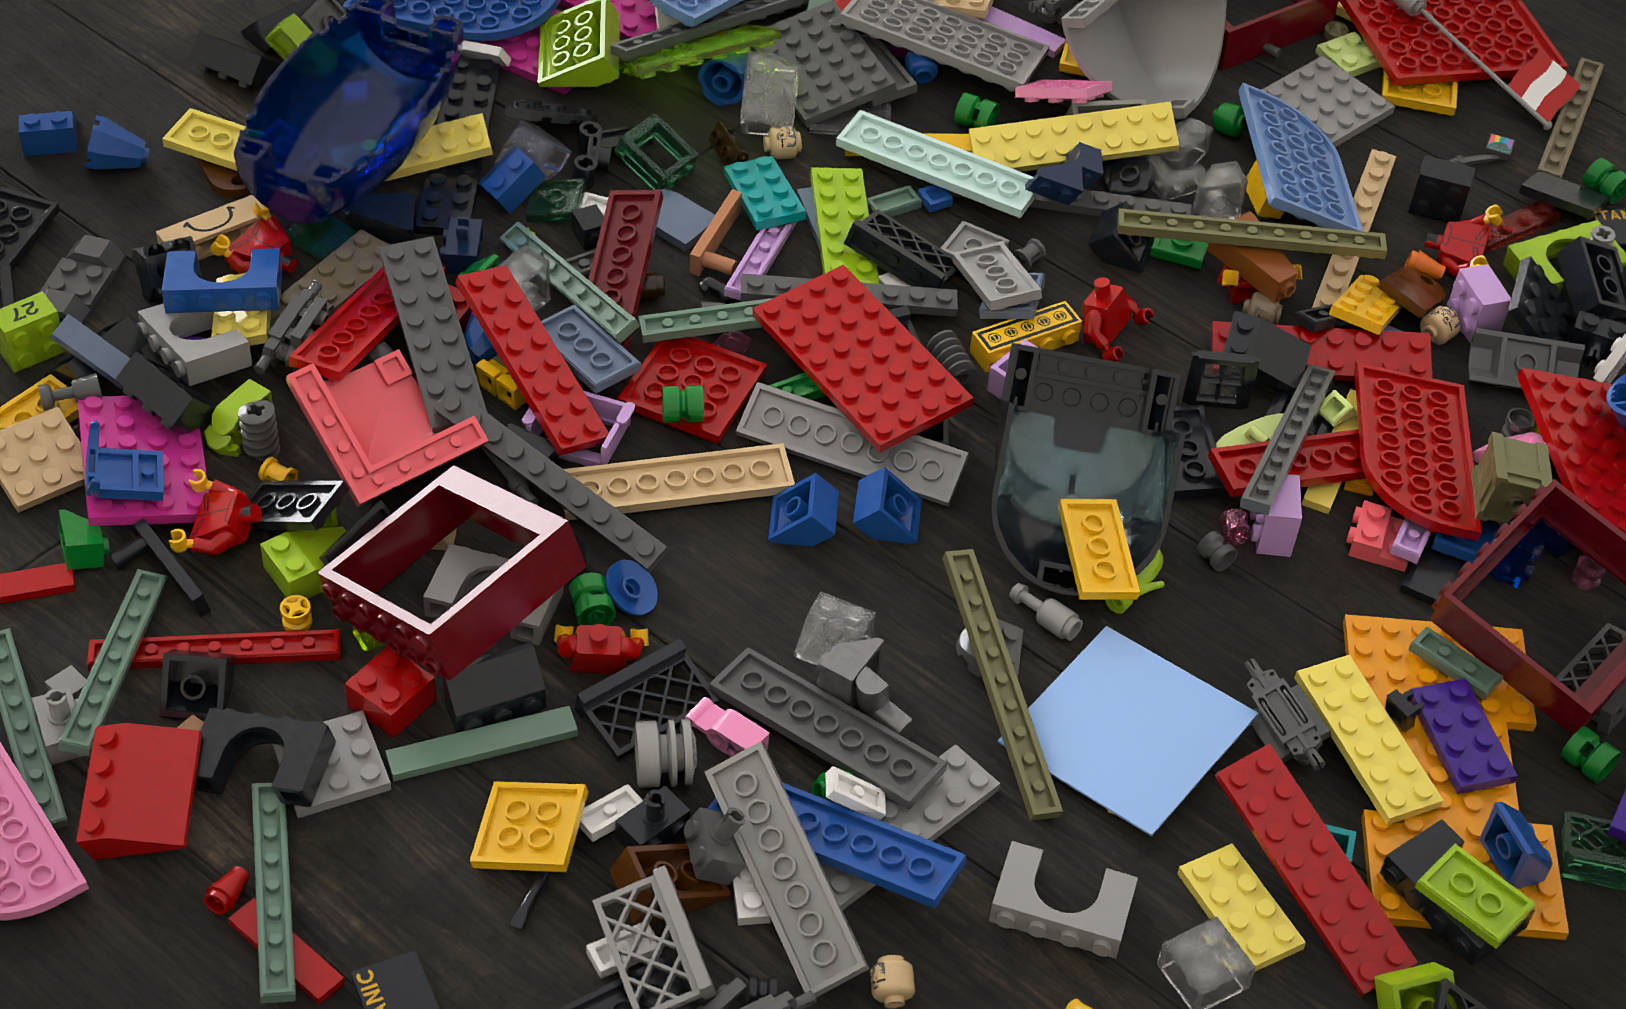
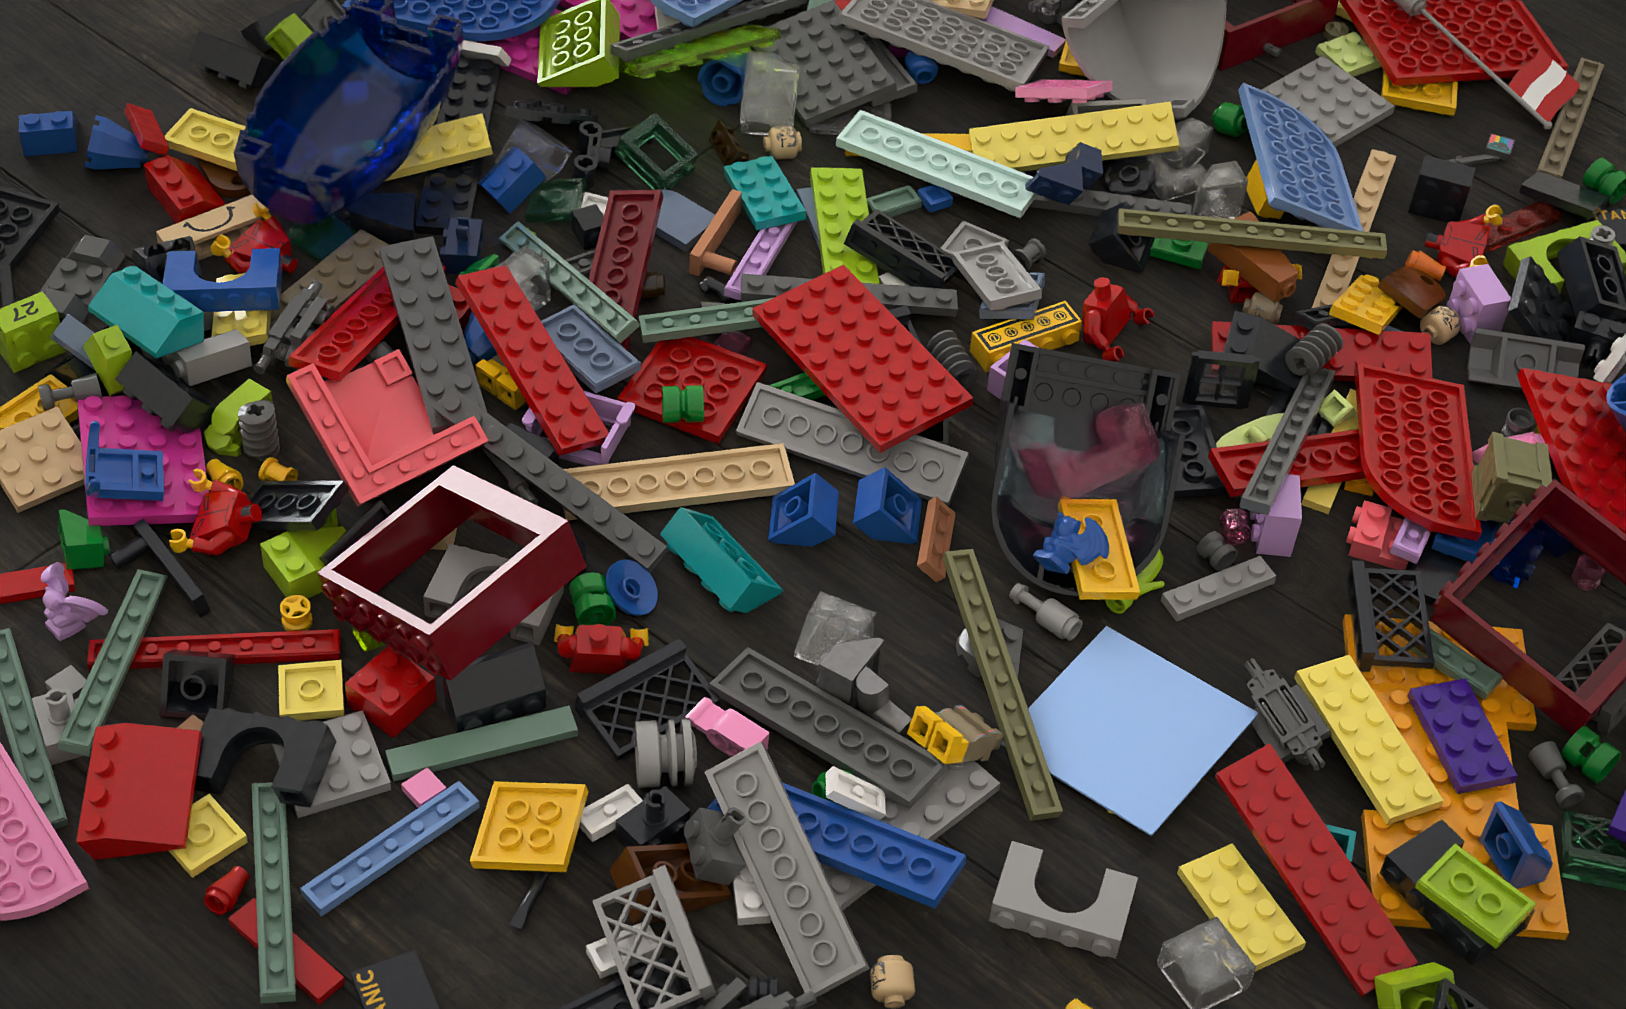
green wheel [954,92,1000,128] -> none
black tile [1385,689,1424,733] -> none
none -> lavender animal [41,562,108,641]
none -> lime slope [83,324,132,396]
none -> teal slope [88,266,204,358]
none -> red tile [124,103,169,155]
none -> red slope [144,155,226,224]
none -> light yellow plate [169,794,248,878]
none -> yellow cone [206,459,243,490]
none -> light yellow plate [278,660,344,721]
none -> medium blue plate [300,781,479,917]
none -> bright pink tile [401,767,447,808]
none -> teal slope [660,507,783,613]
none -> hips [907,705,1004,765]
none -> nougat plate [917,497,956,582]
none -> clear pink windscreen [1017,403,1160,499]
none -> blue animal [1033,512,1109,574]
none -> light grey plate [1161,556,1276,622]
none -> dark grey piece [1285,323,1344,376]
none -> black fence [1346,560,1434,672]
none -> dark grey piece [1528,741,1585,809]

